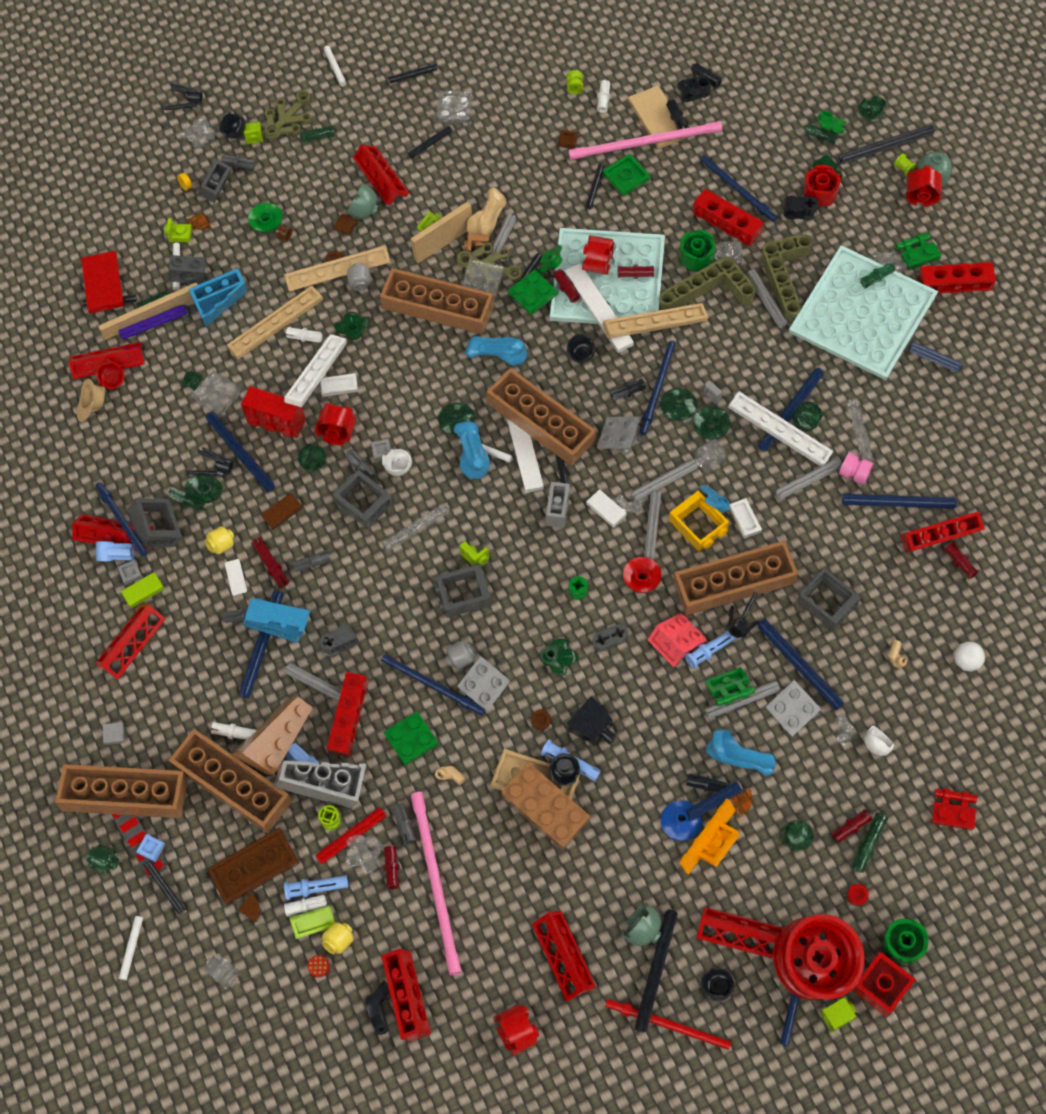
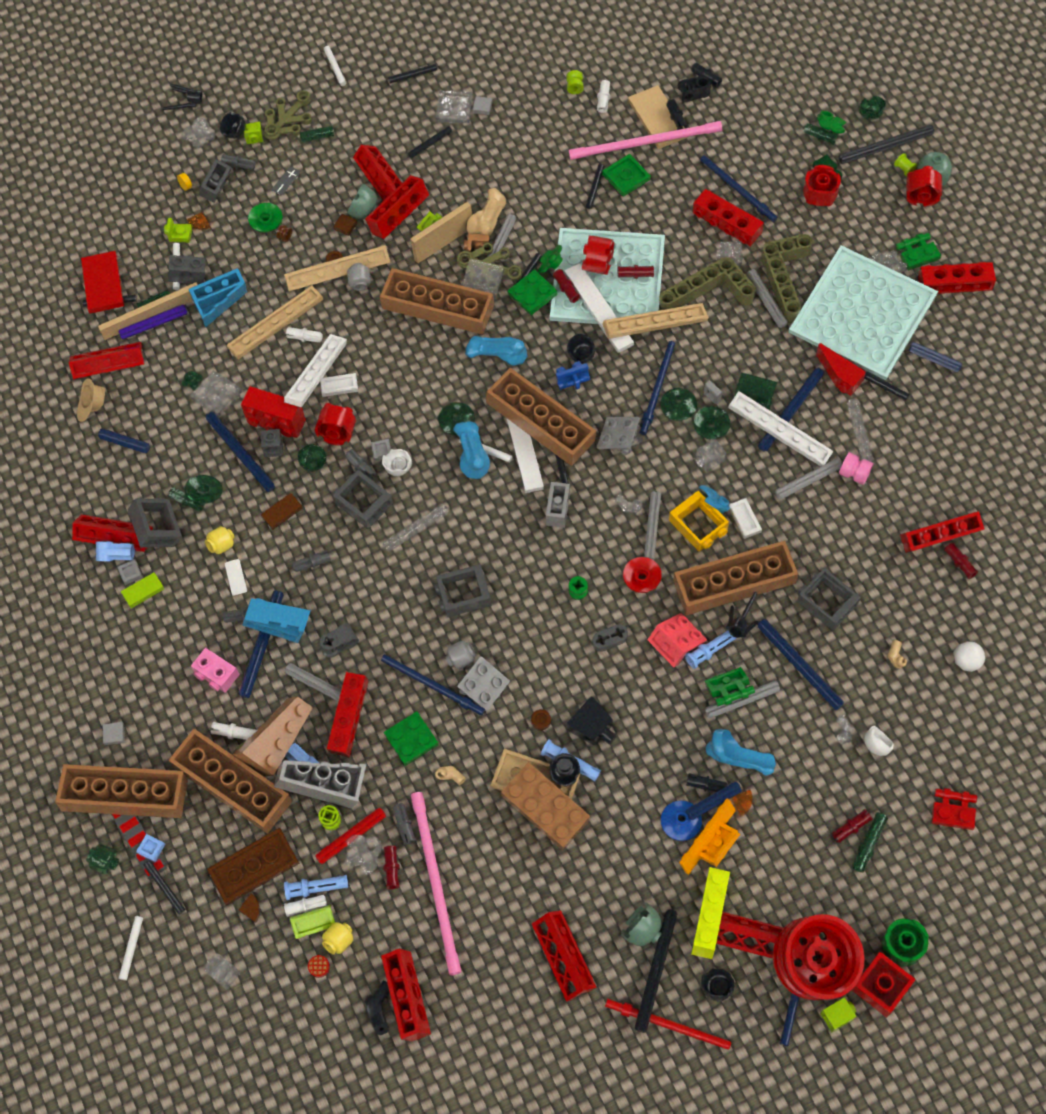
red fence [94,604,166,680] -> none
dark blue bar [95,482,148,556] -> none
red hair [96,361,125,390] -> none
black plant [187,447,233,477] -> none
dark red pin [251,537,289,588] -> none
dark green plate [334,312,370,340] -> none
lime bracket [459,541,489,566] -> none
red brick [493,1004,540,1057] -> none
dark green plate [539,639,578,676] -> none
reddish brown tile [558,130,578,149] -> none
white tile [586,489,627,528] -> none
black axle [609,379,646,401] -> none
light grey axle [631,459,698,501] -> none
green brick [679,229,716,272] -> none
light grey hinge [766,680,822,737] -> none
clear green hair [780,820,814,851] -> none
black piece [784,195,818,220] -> none
clear green hair [793,401,823,431] -> none
dark blue axle [842,494,957,509] -> none
red tile [847,884,869,906] -> none
clear green axle [860,263,896,289] -> none
none -> dark blue axle [98,428,150,453]
none -> bright pink brick [191,648,240,693]
none -> dark grey brick [261,429,283,457]
none -> dark grey sticker [272,167,301,195]
none -> red brick [365,175,429,239]
none -> light grey tile [473,96,493,115]
none -> blue hips [556,361,590,390]
none -> neon yellow arch [691,867,730,959]
none -> clear green brick [735,372,777,410]
none -> red slope [816,343,866,396]
none -> black bar [864,370,910,400]

